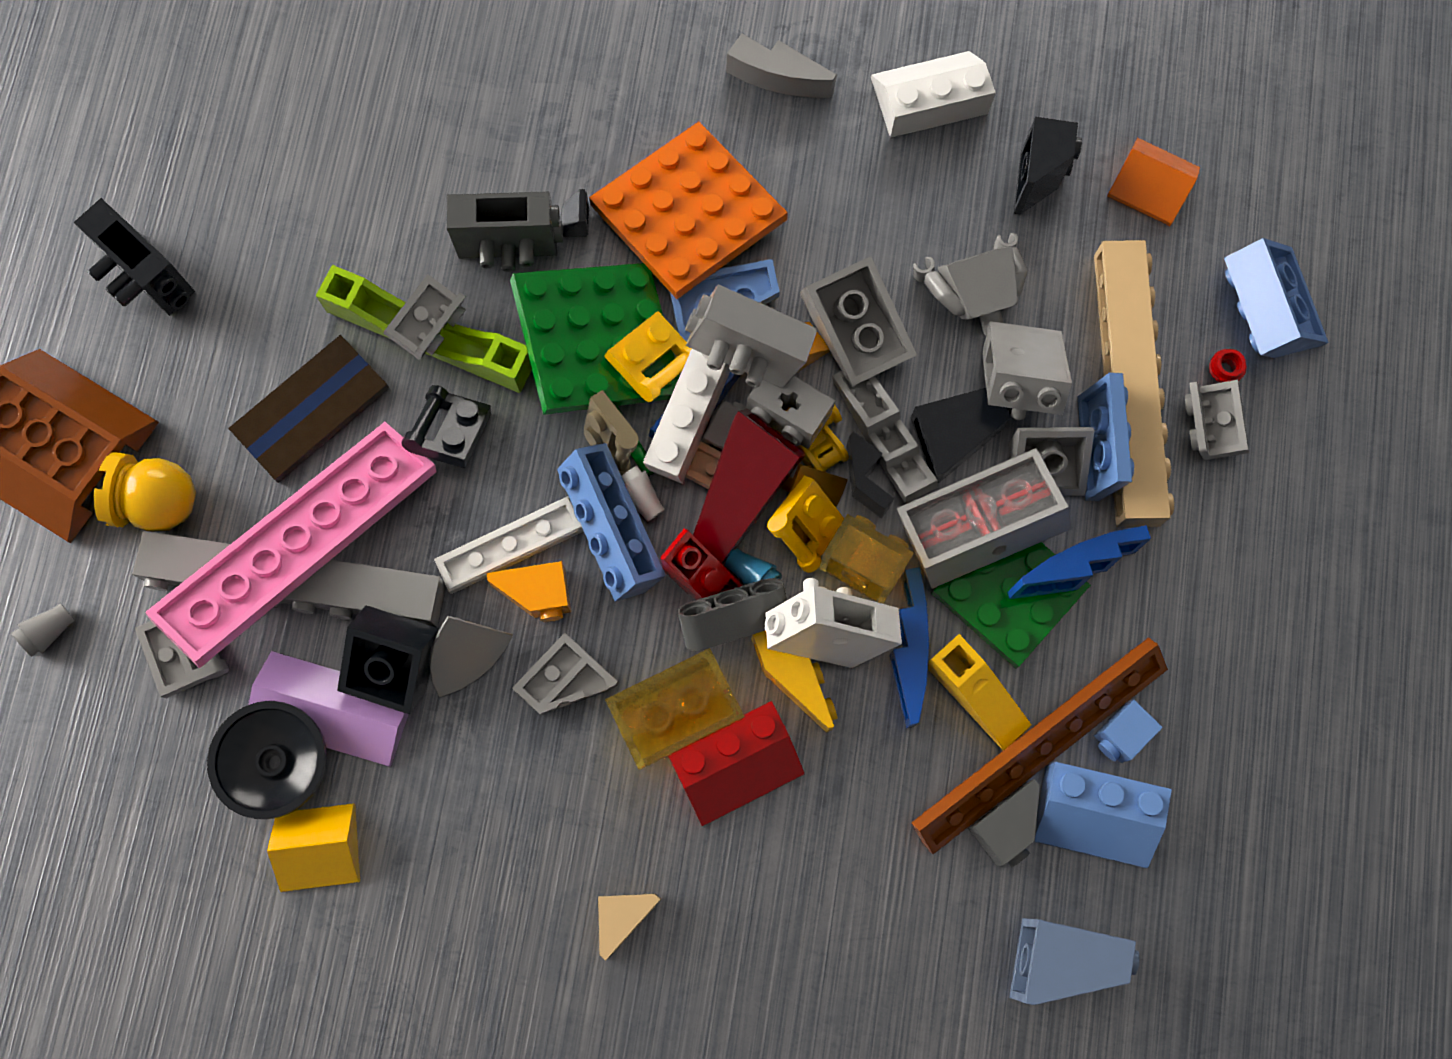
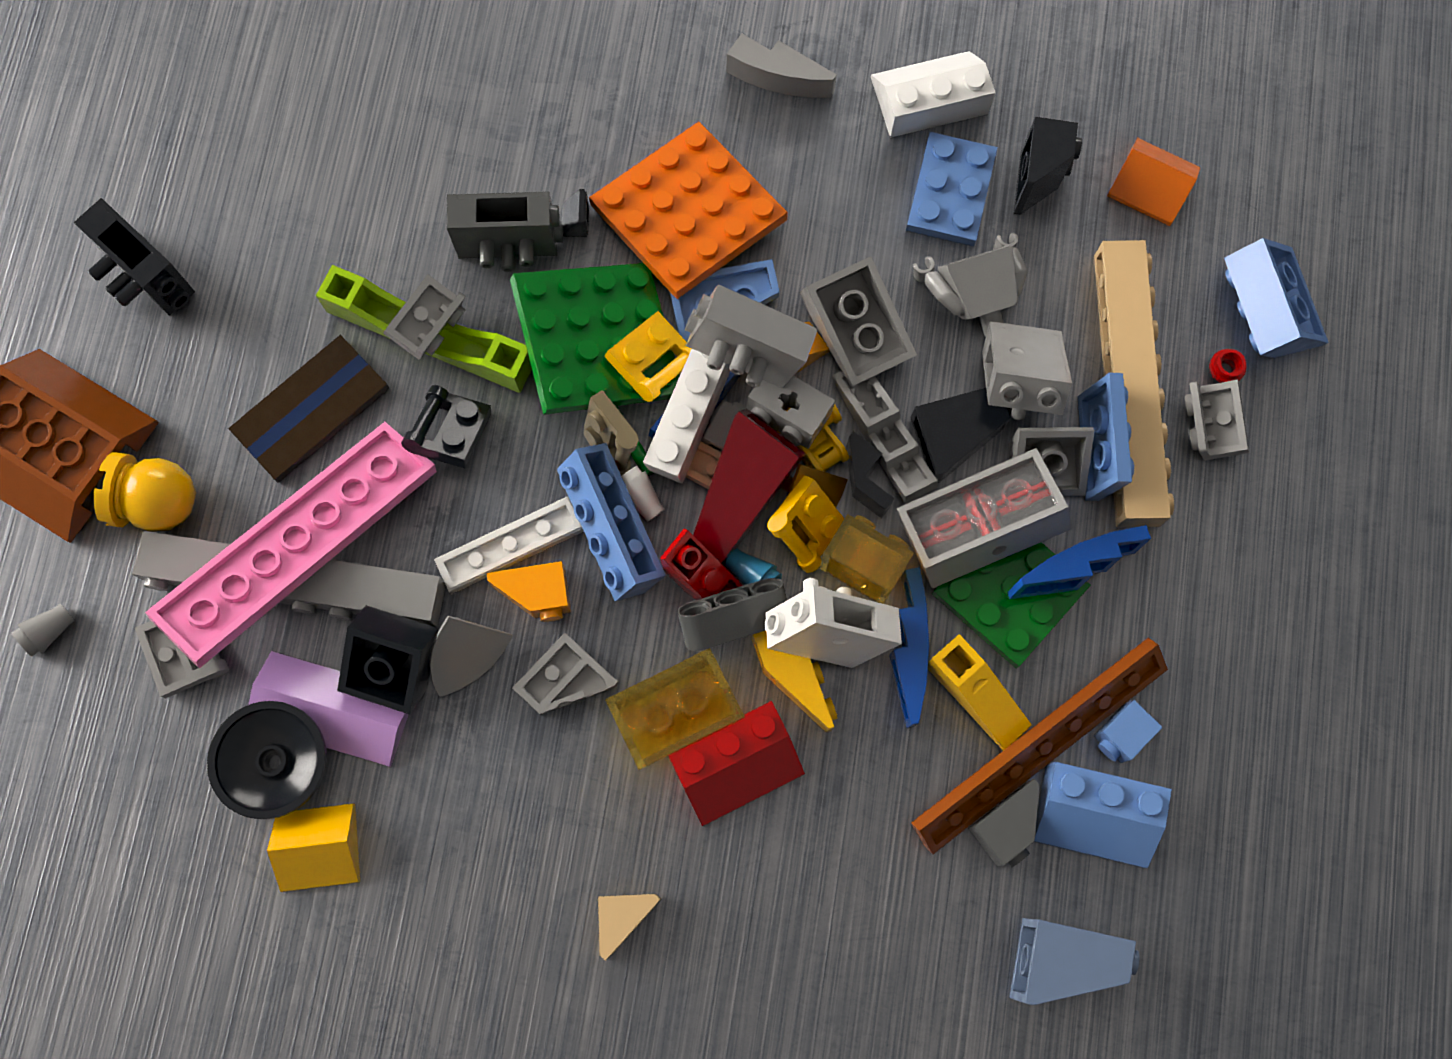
none -> medium blue plate [906,132,998,246]

